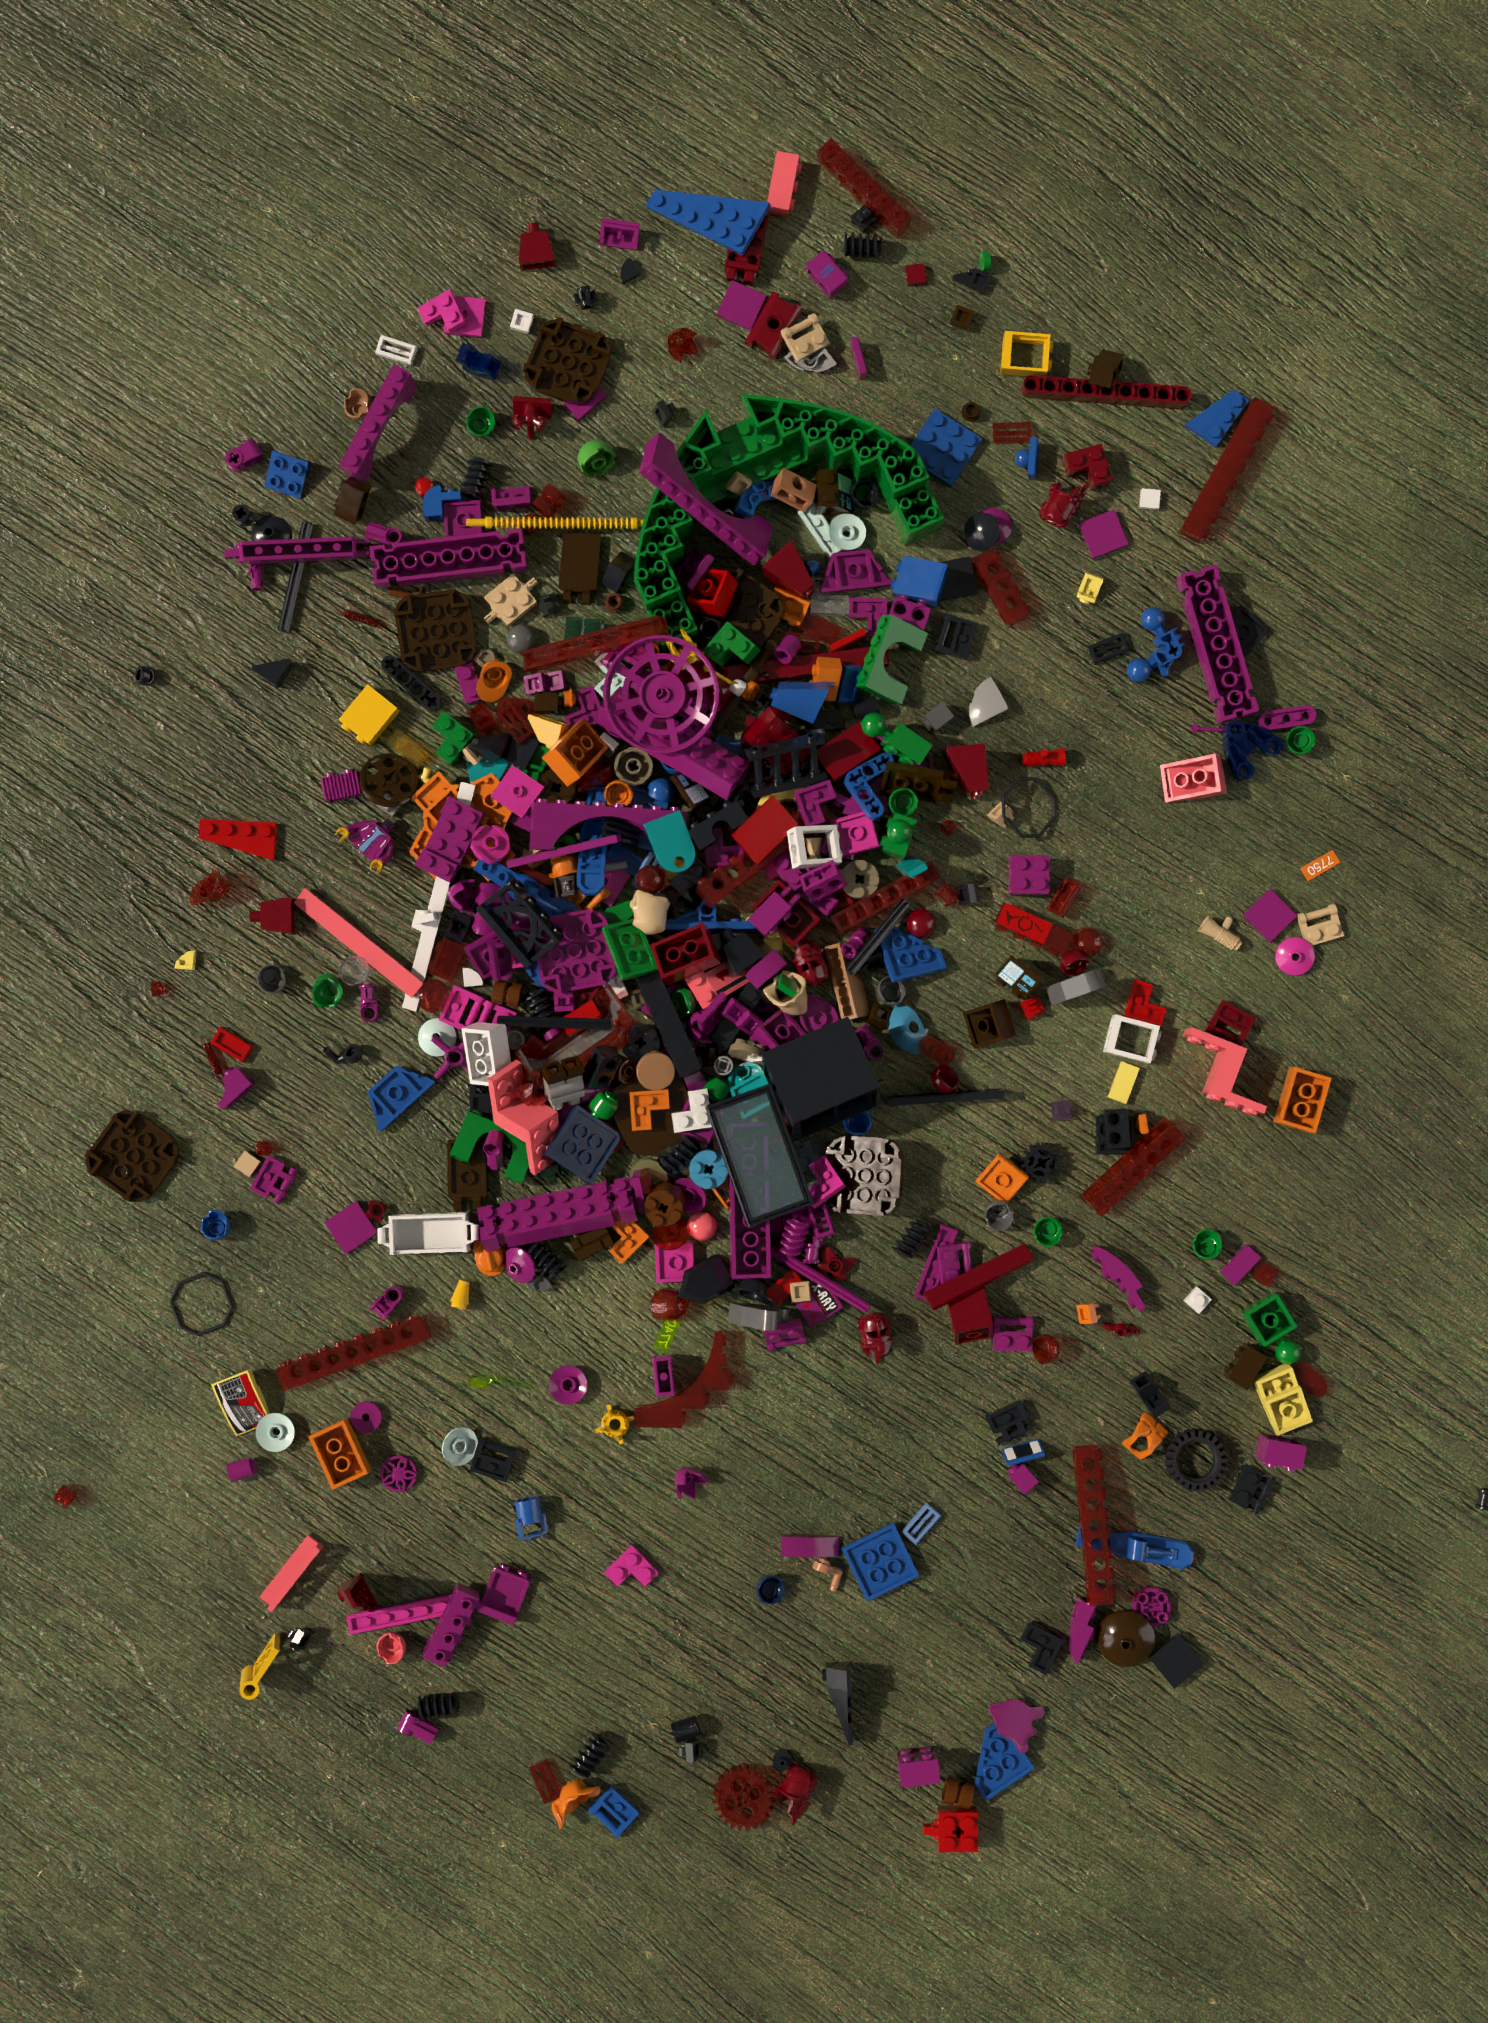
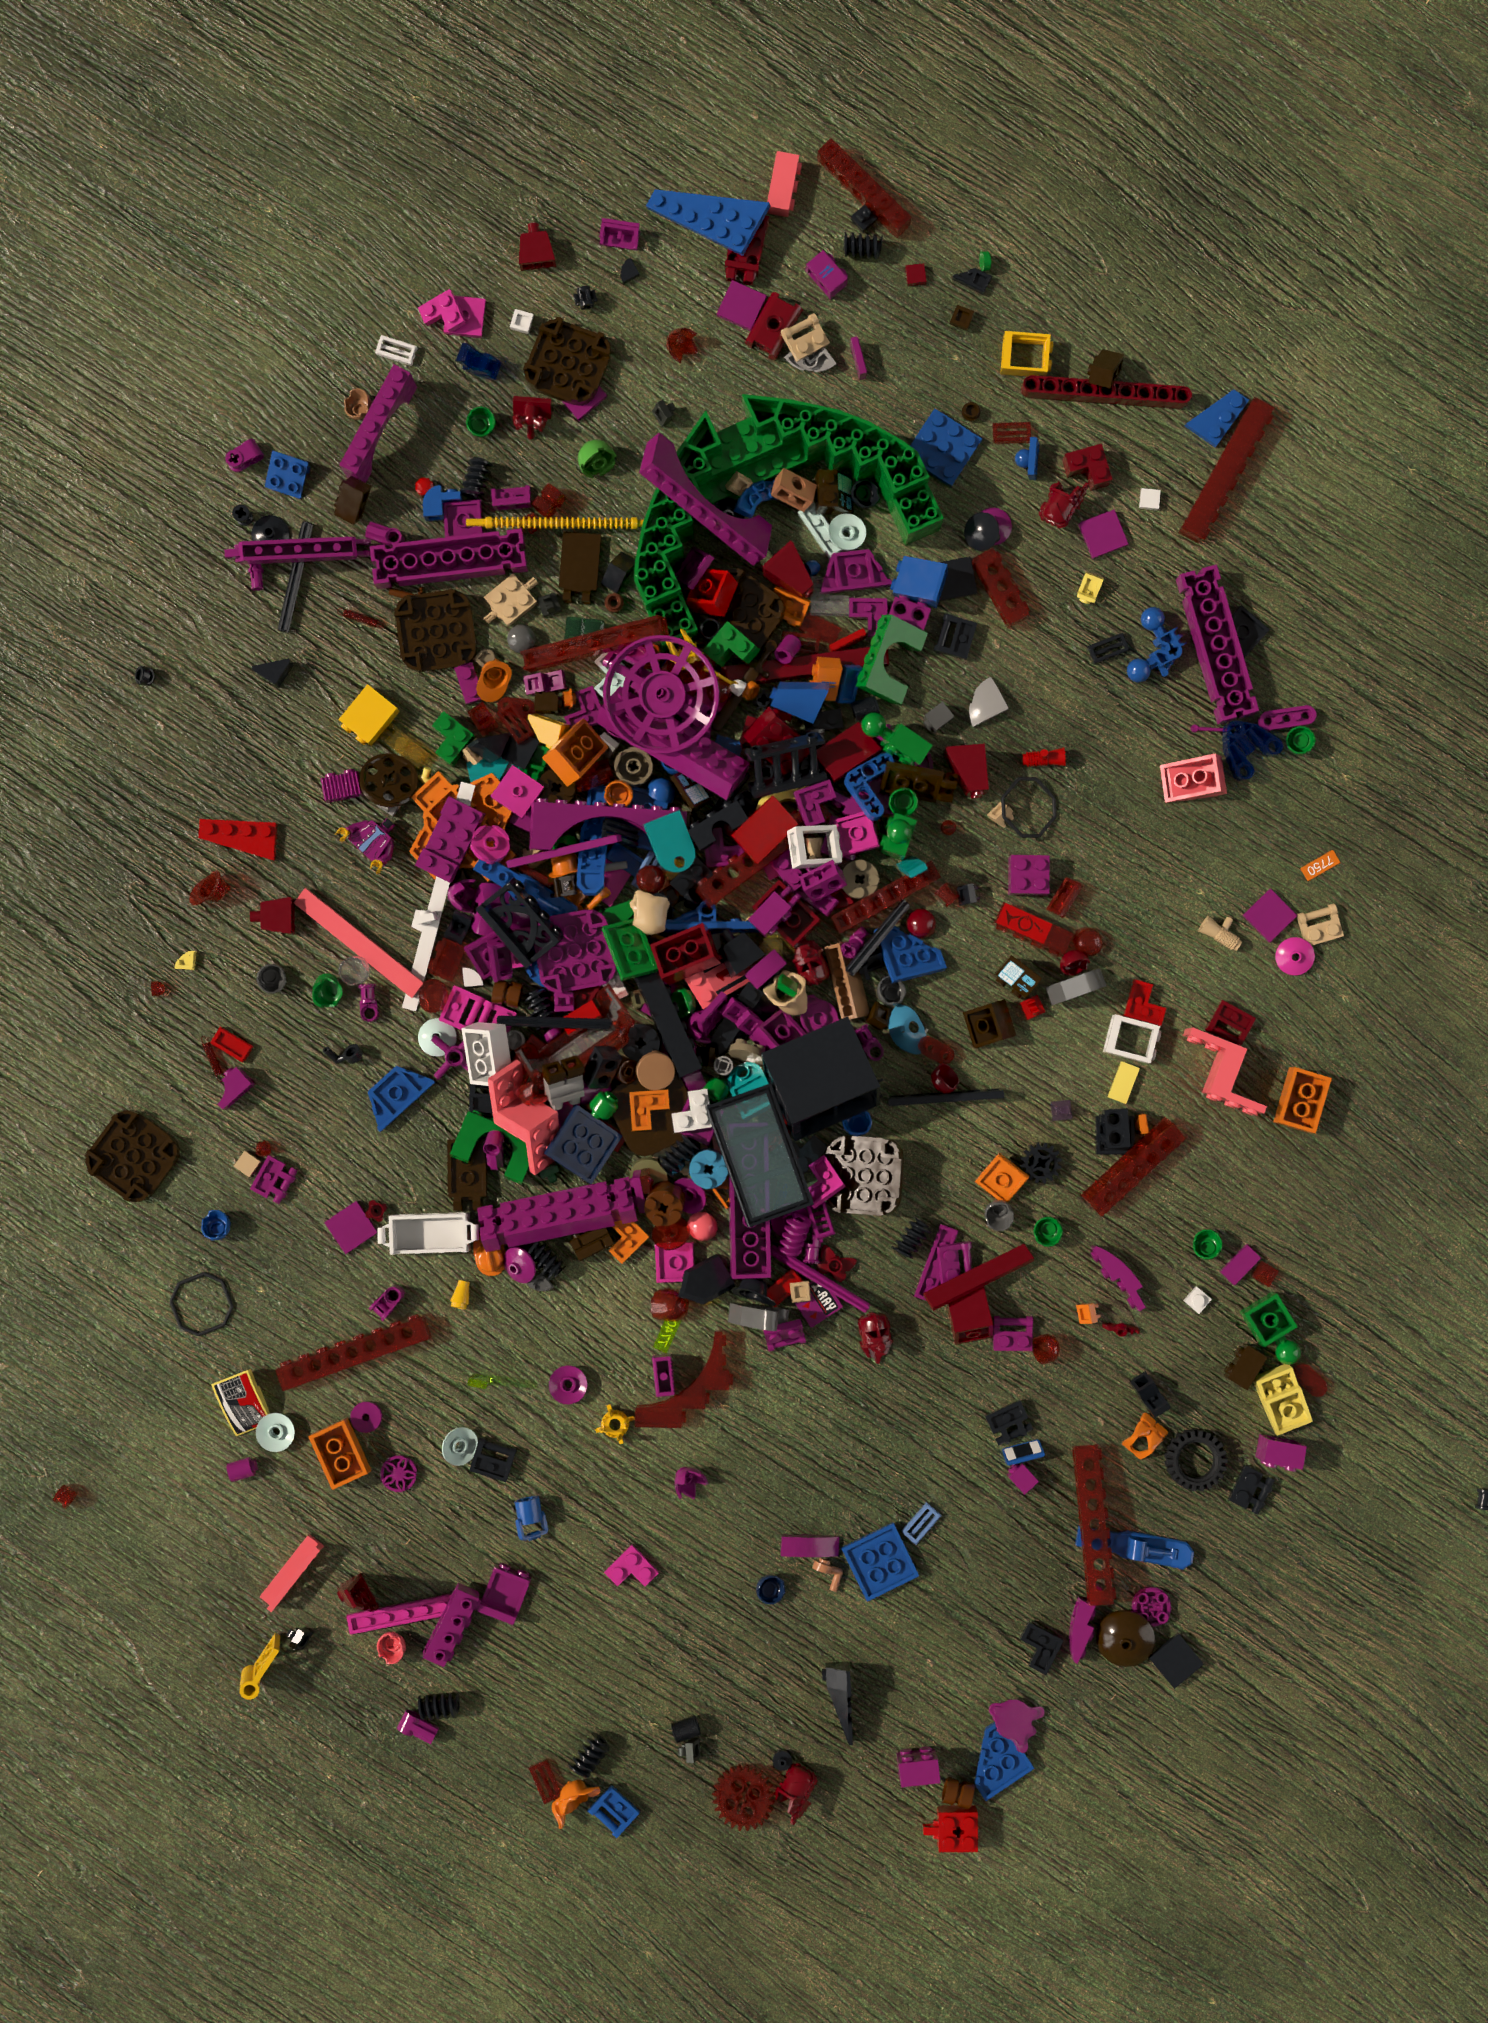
black beam [381,655,442,712] -> none

